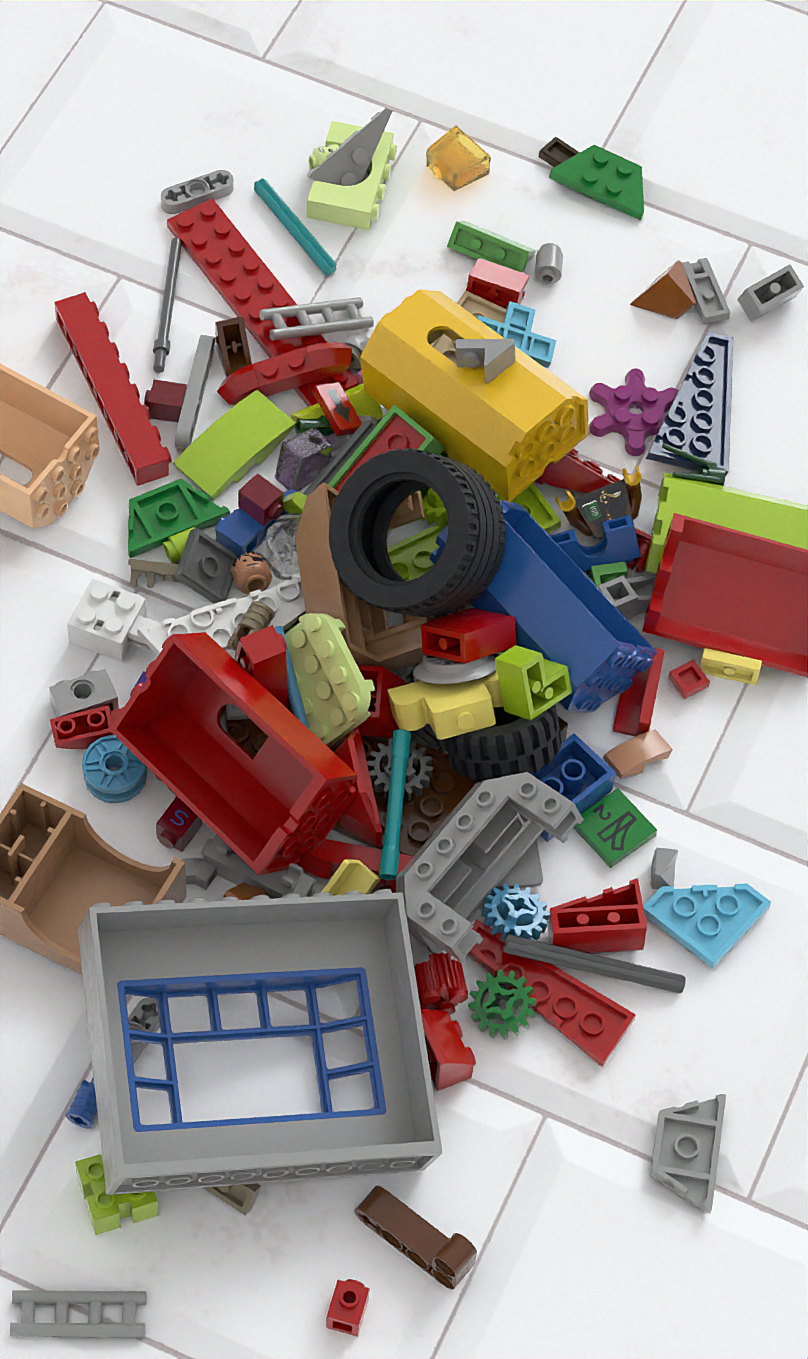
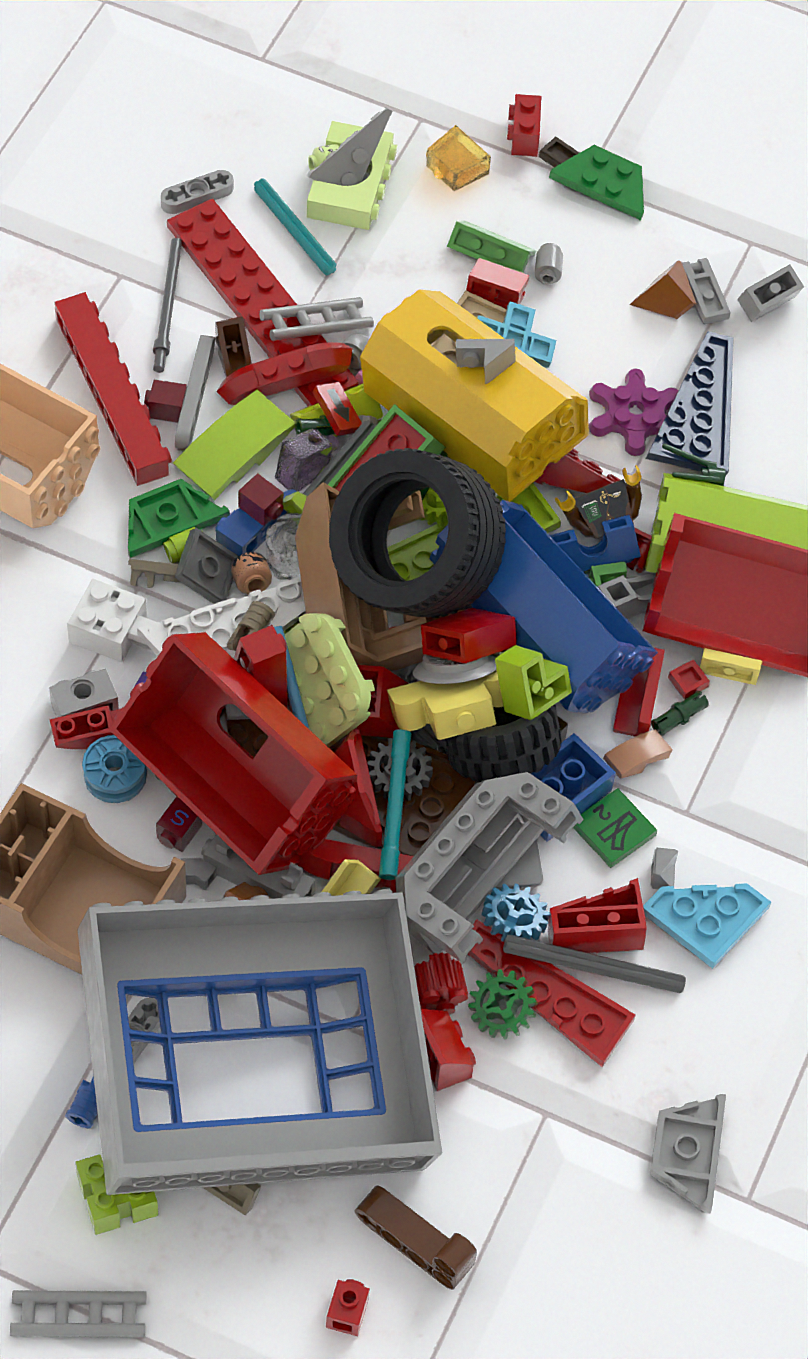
none -> red brick [507,94,542,157]
none -> dark green pin [651,691,709,736]

